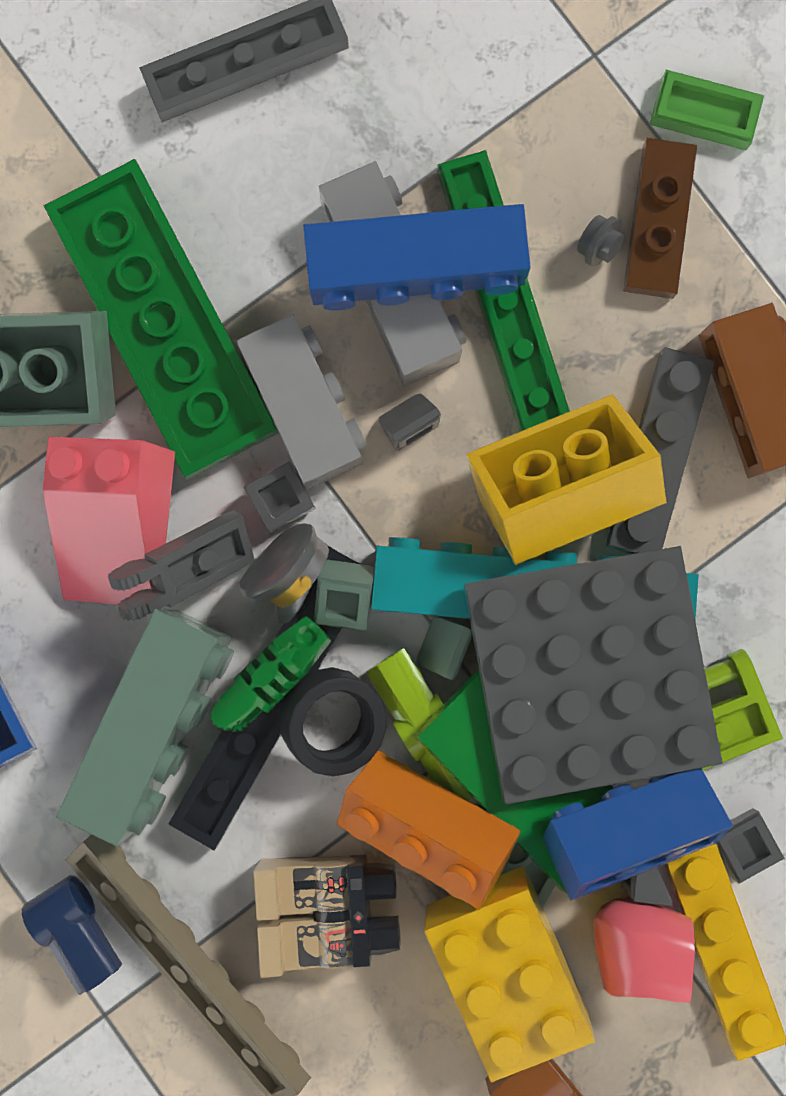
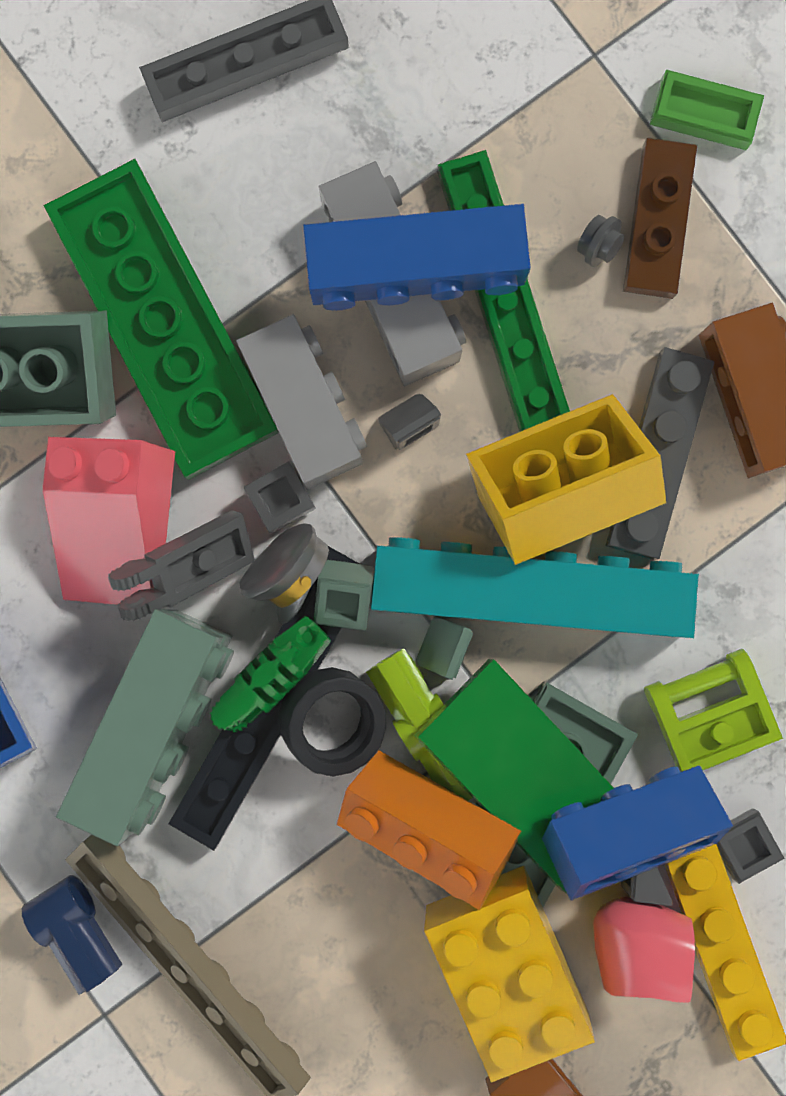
hips [253,854,401,978] -> none
dark grey plate [464,546,723,804] -> none

